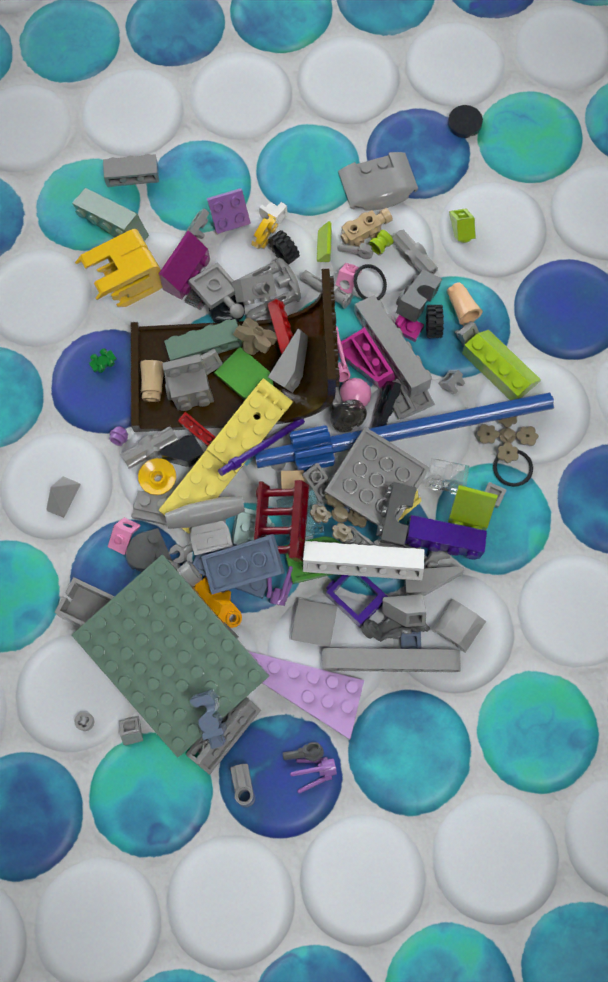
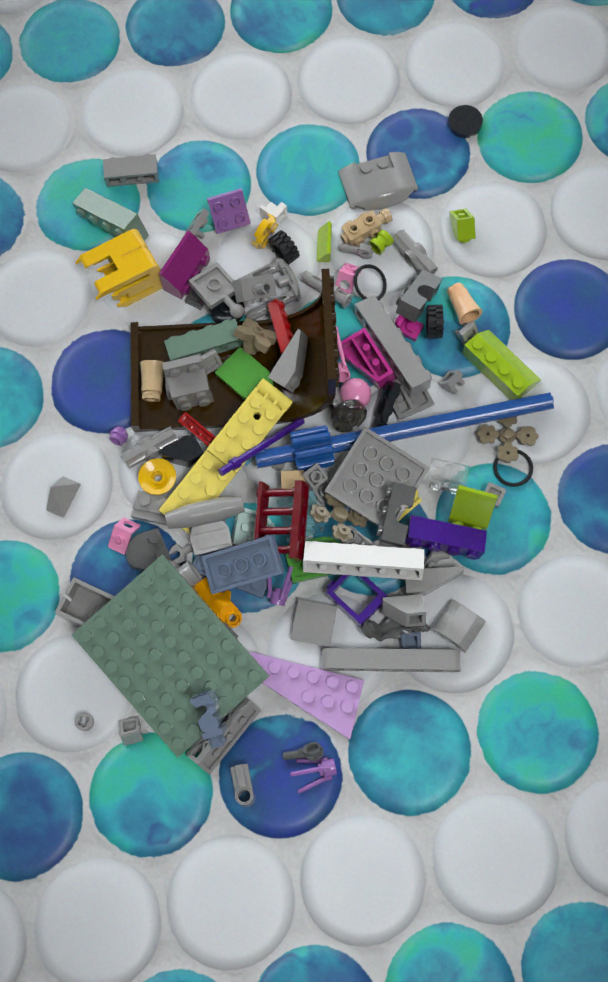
green piece [89,348,117,373] -> none

